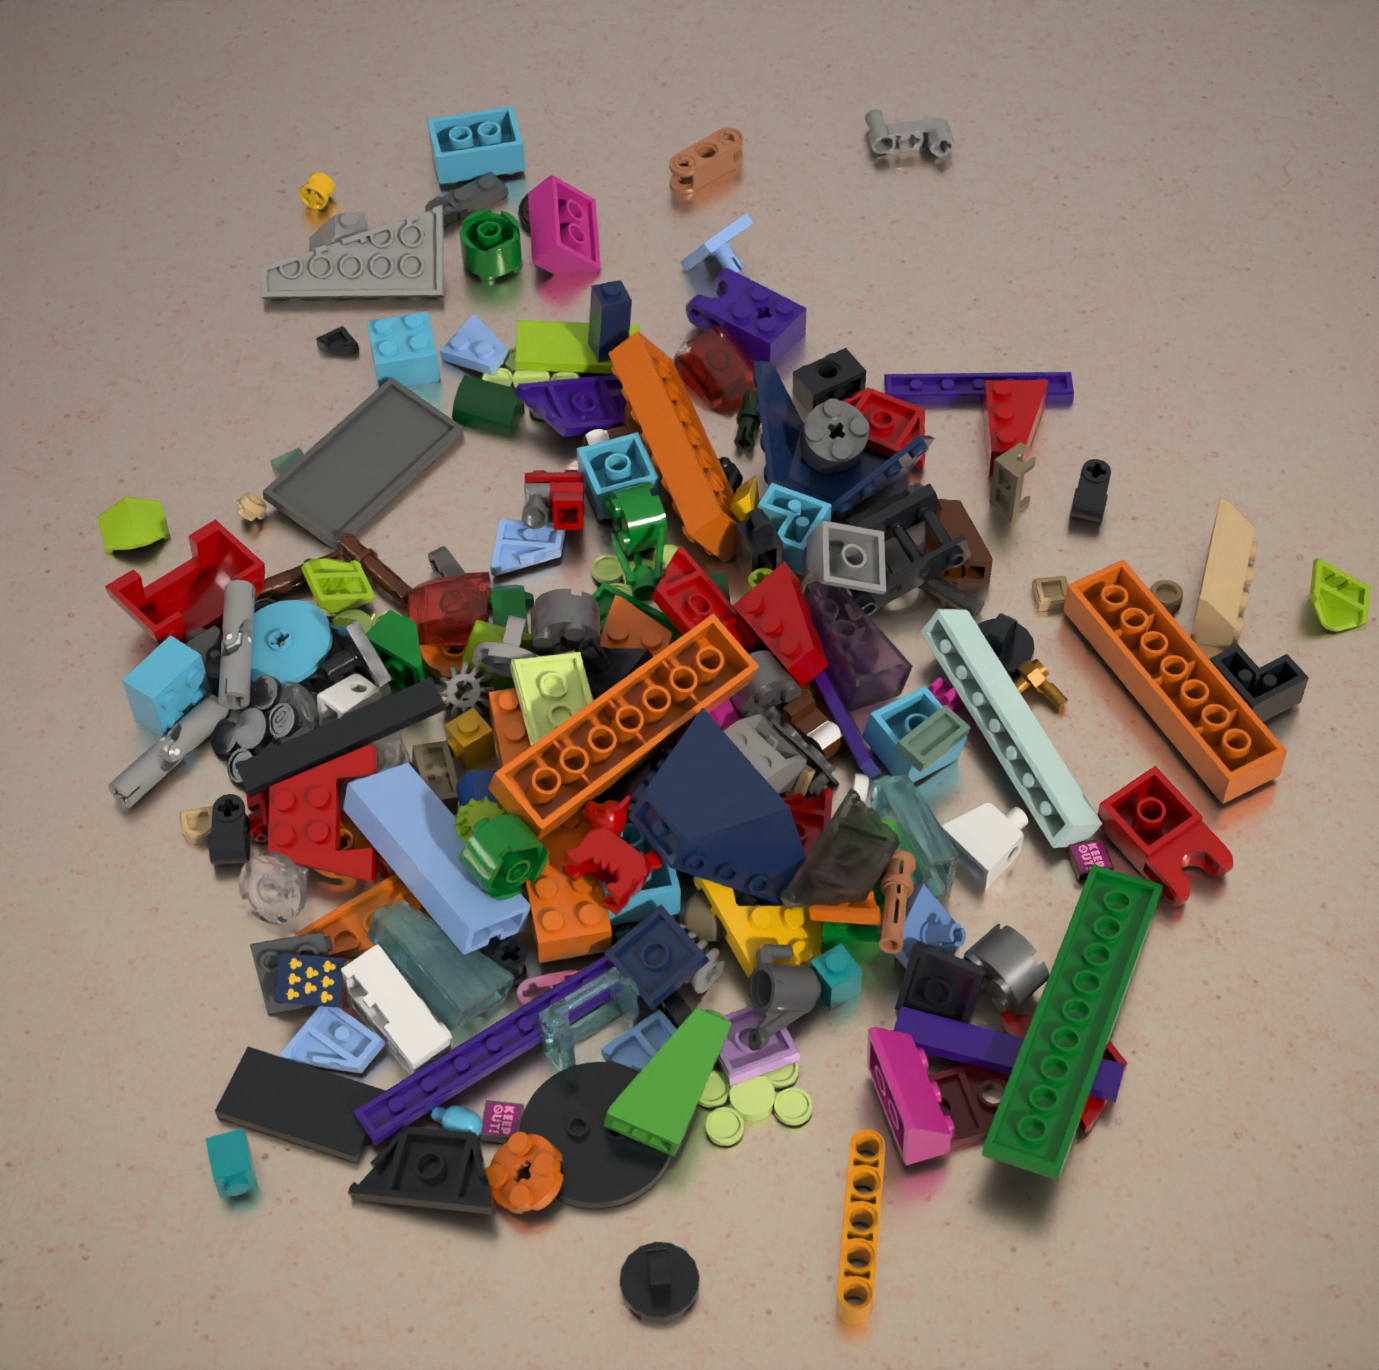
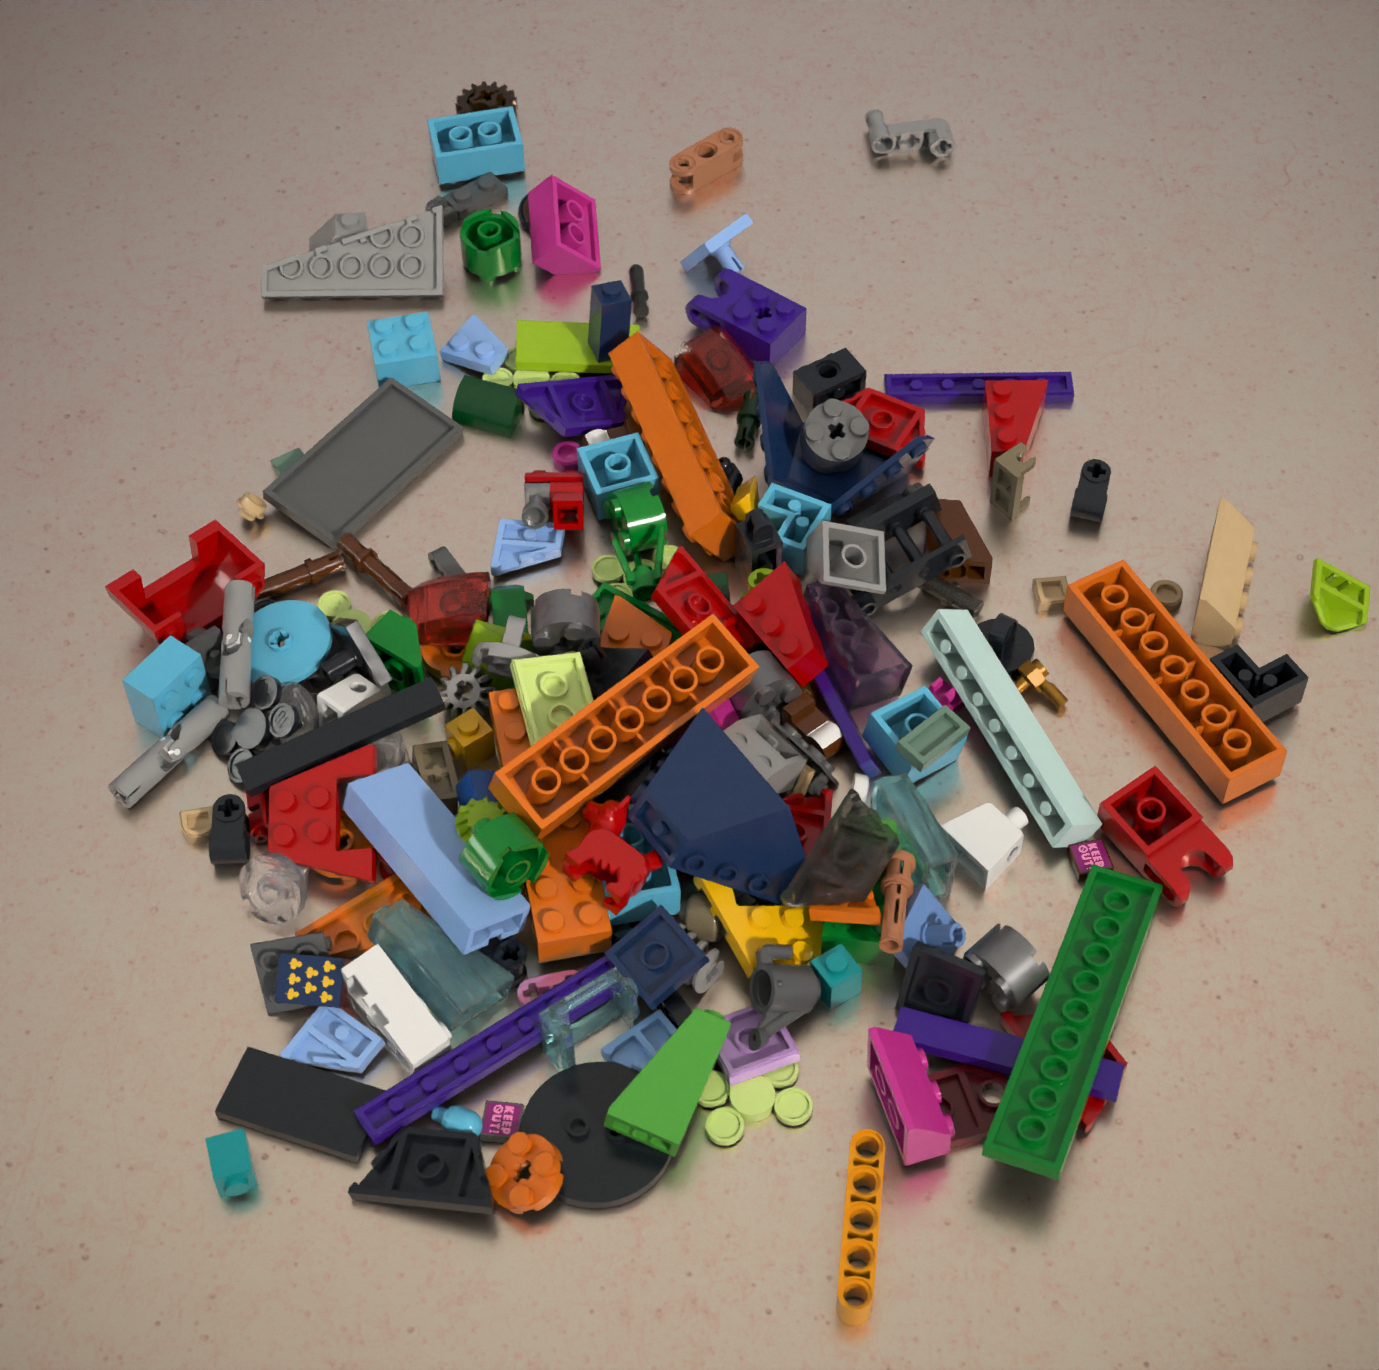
lime slope [97,496,170,553] -> none
yellow wheel [299,172,336,210] -> none
lime slope [301,558,376,615] -> none
black tile [316,326,359,355] -> none
black tile [619,1242,700,1324] -> none
none -> dark brown gear [456,81,518,118]
none -> dark pink tile [552,441,581,472]
none -> pearl dark grey piece [629,264,649,318]

